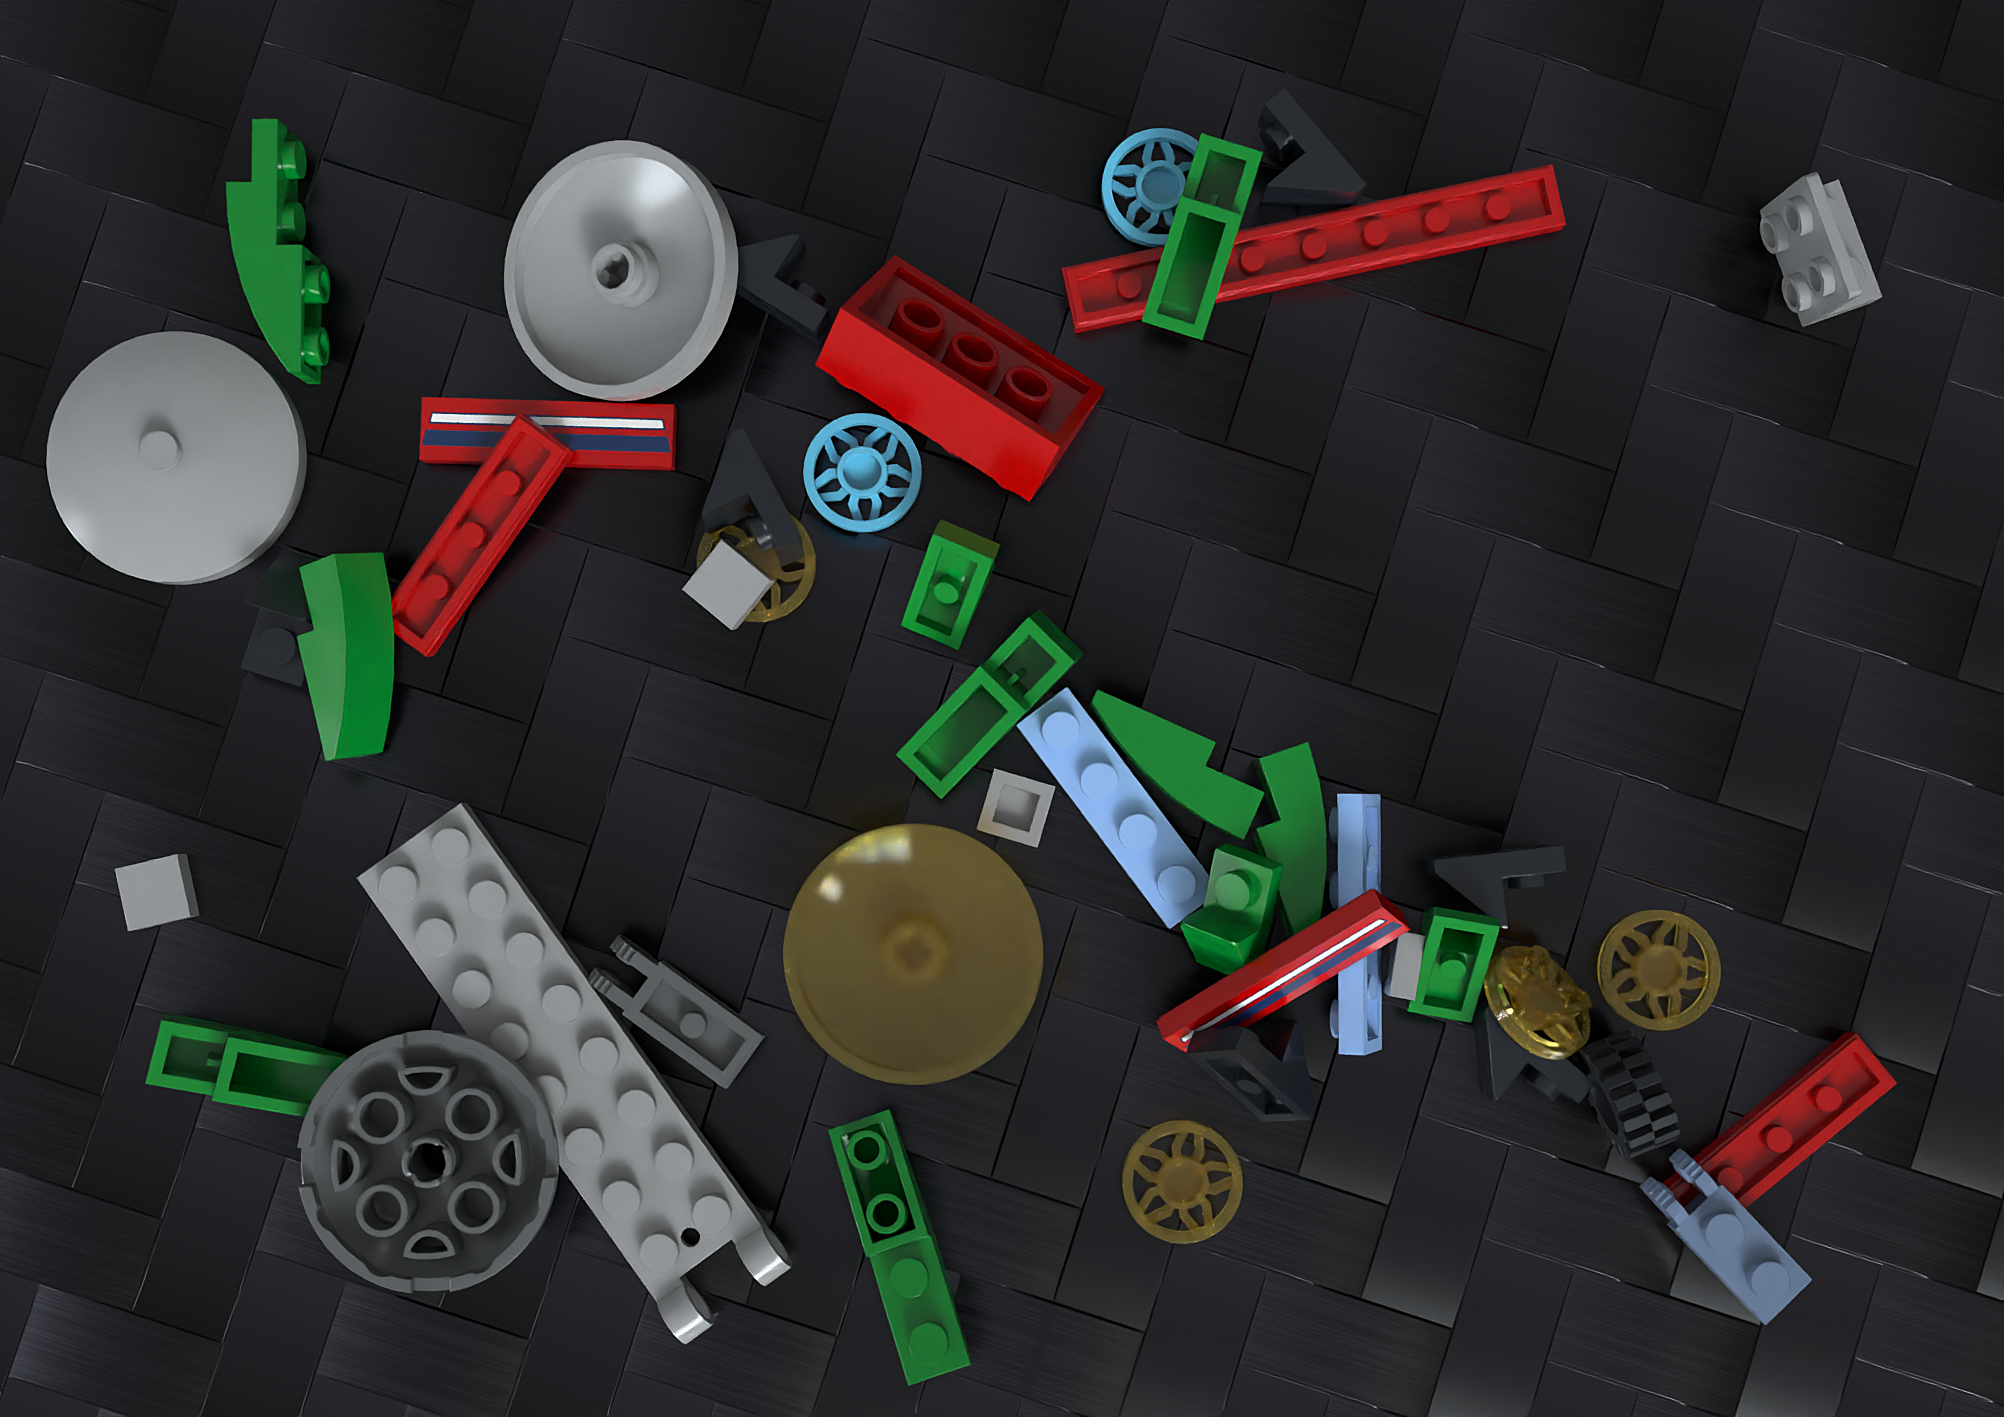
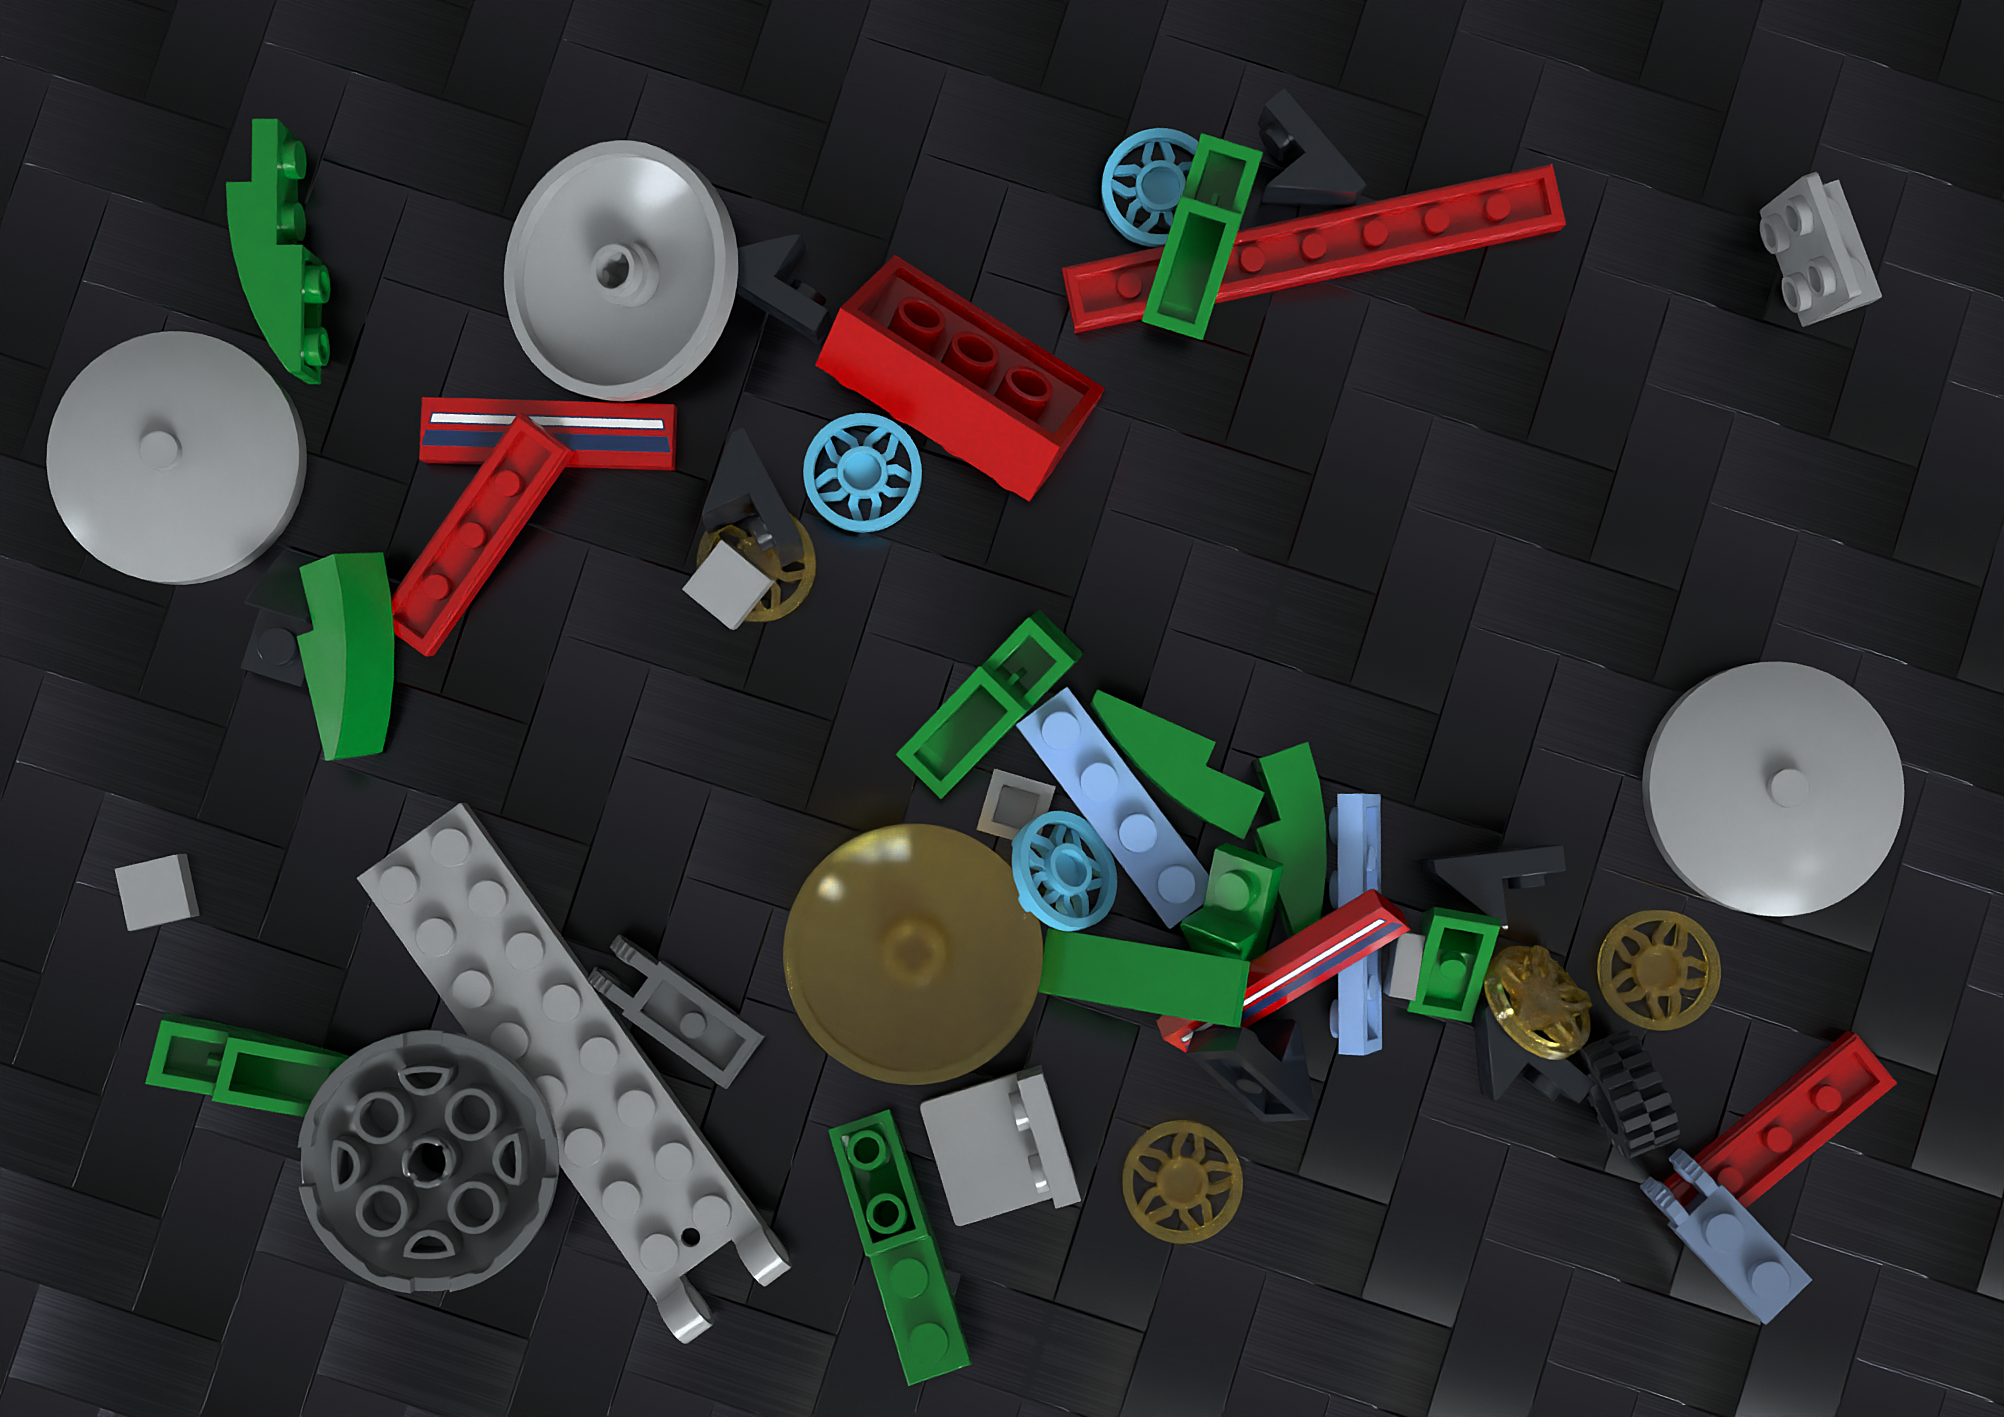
green slope [901,519,1001,650] -> none
none -> light grey bracket [920,1065,1081,1226]
none -> medium azure wheel [1011,811,1117,931]
none -> green slope [1037,928,1250,1028]
none -> light grey dish [1642,662,1904,916]

